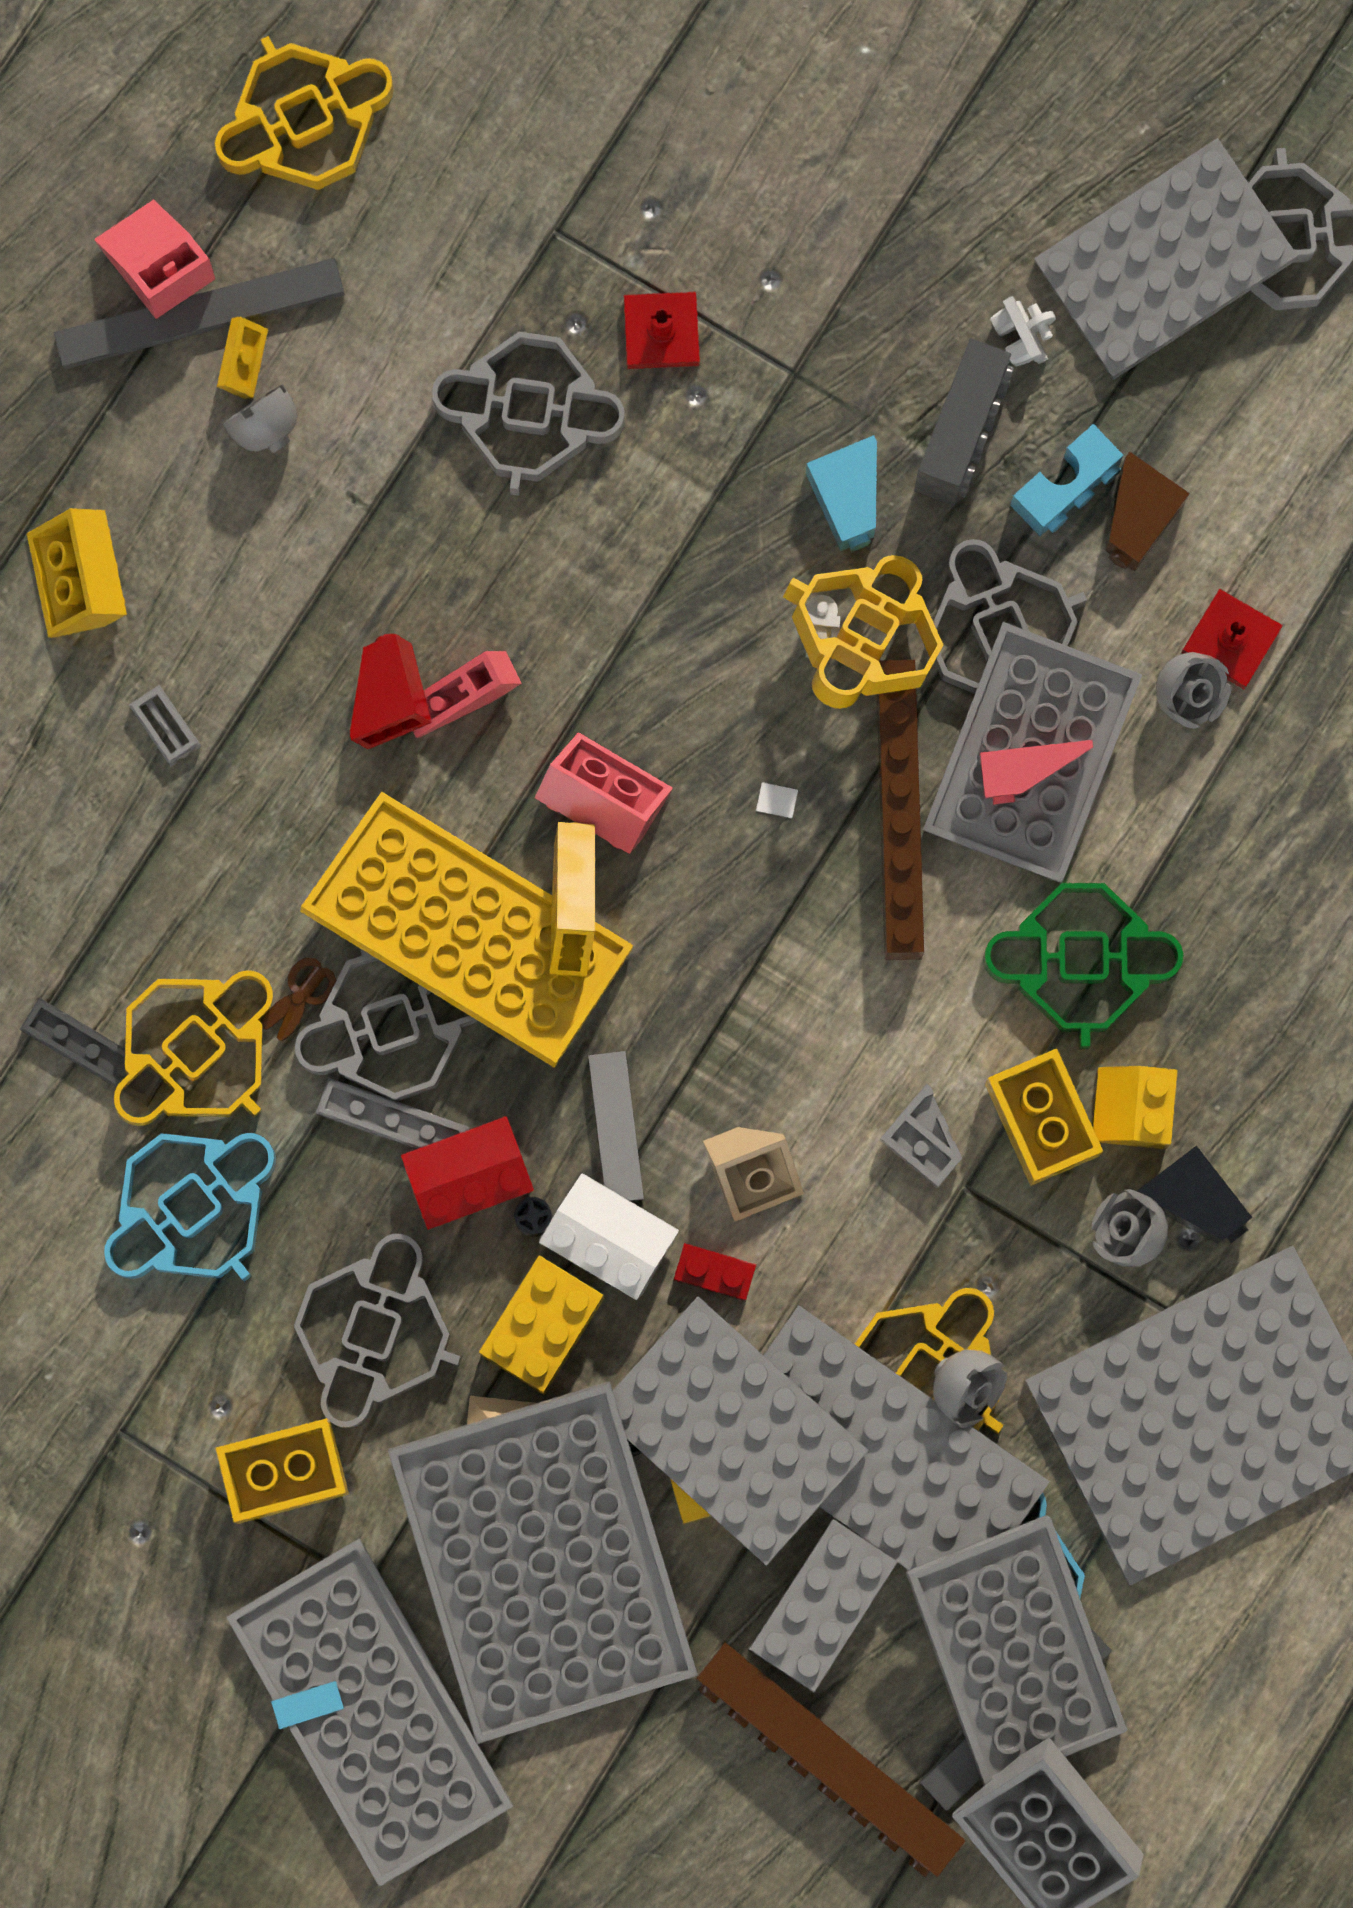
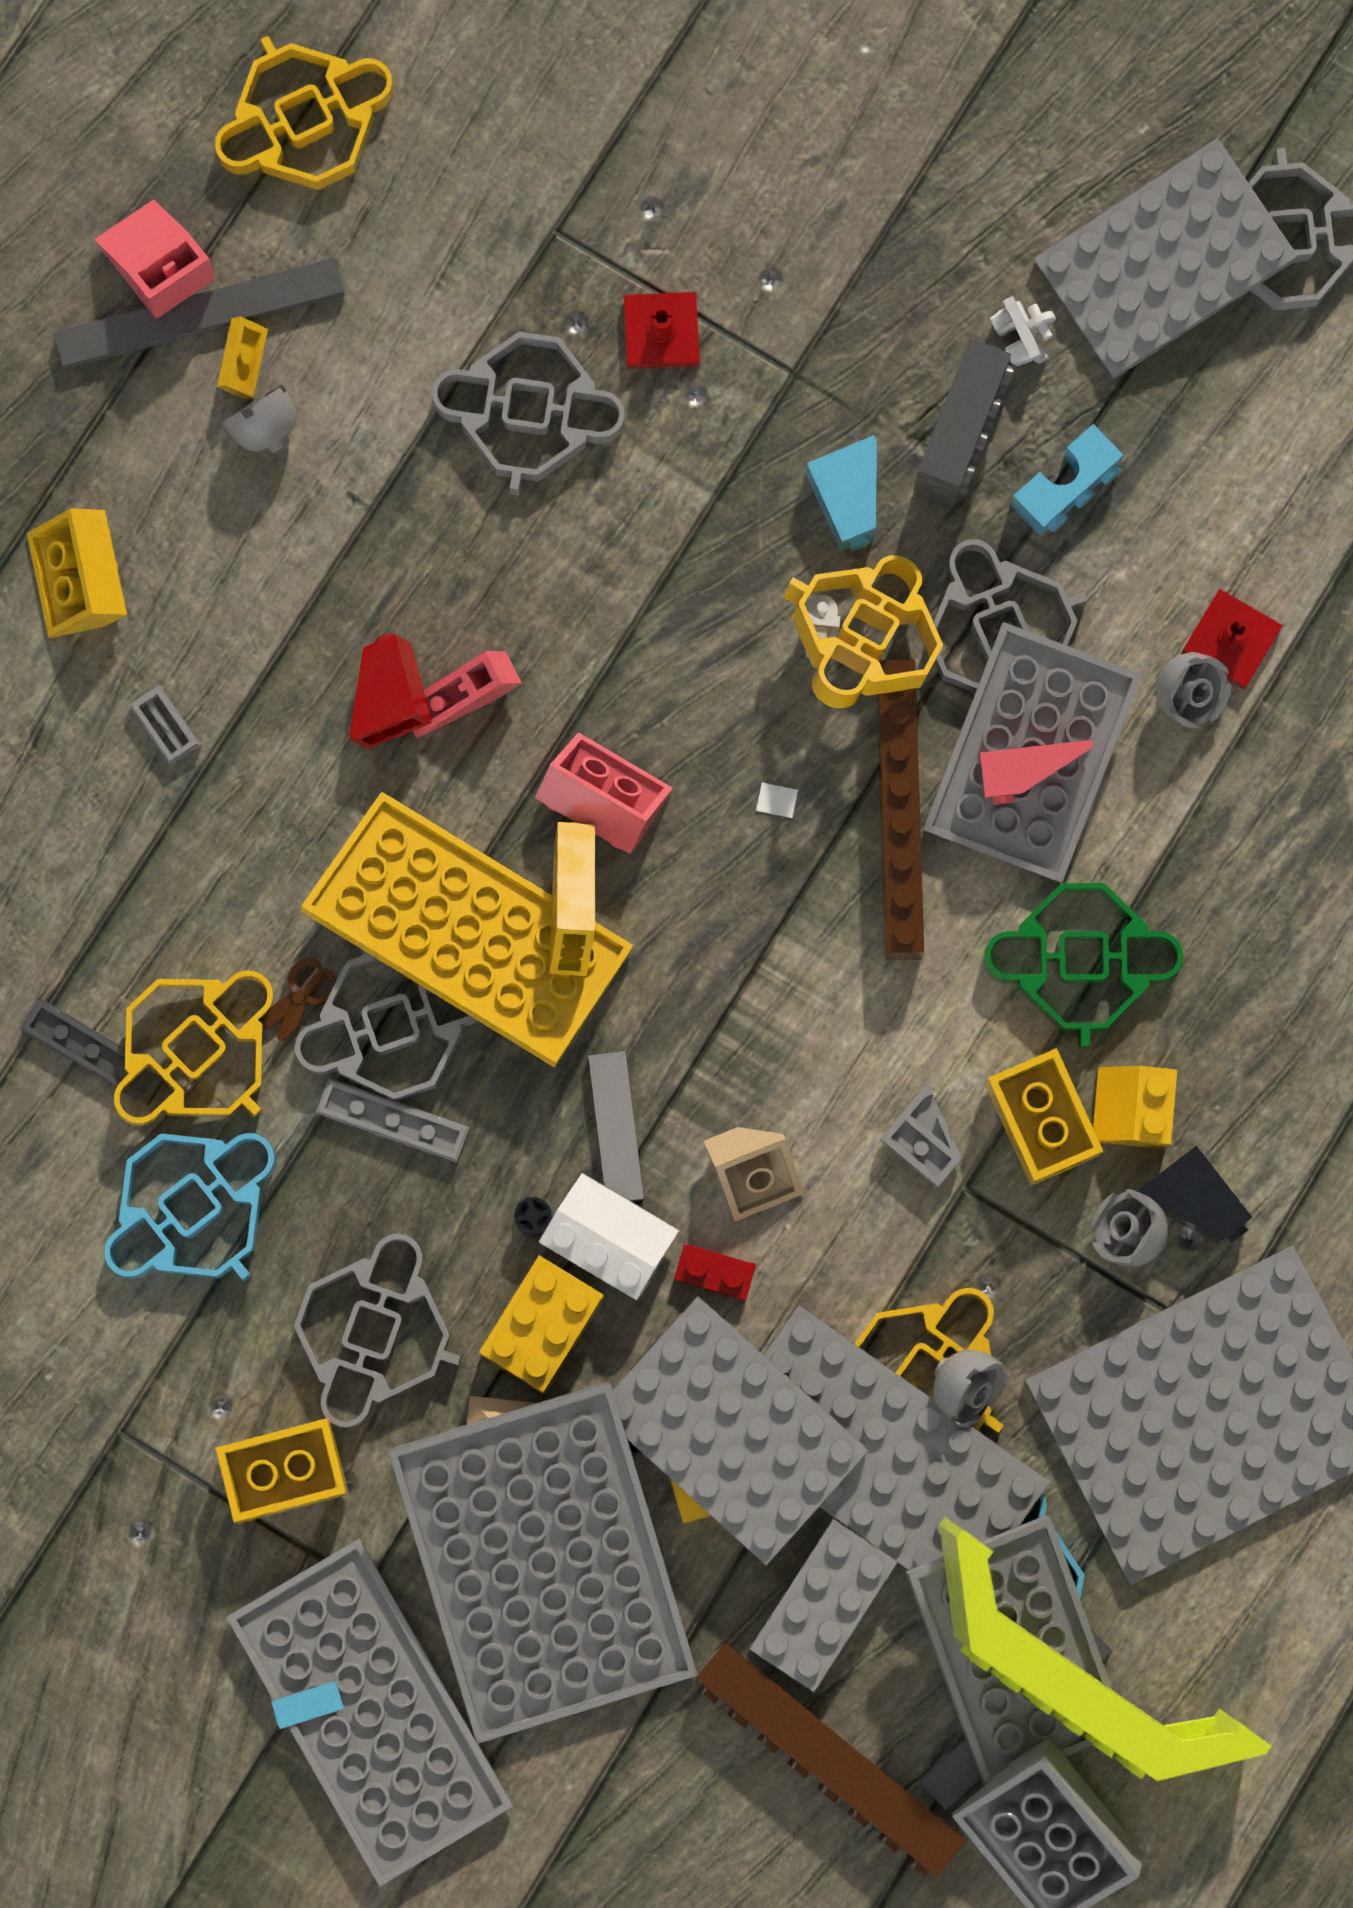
red slope [401,1116,534,1230] -> none
reddish brown slope [1105,451,1190,572] -> none
none -> neon yellow slope [939,1517,1272,1781]

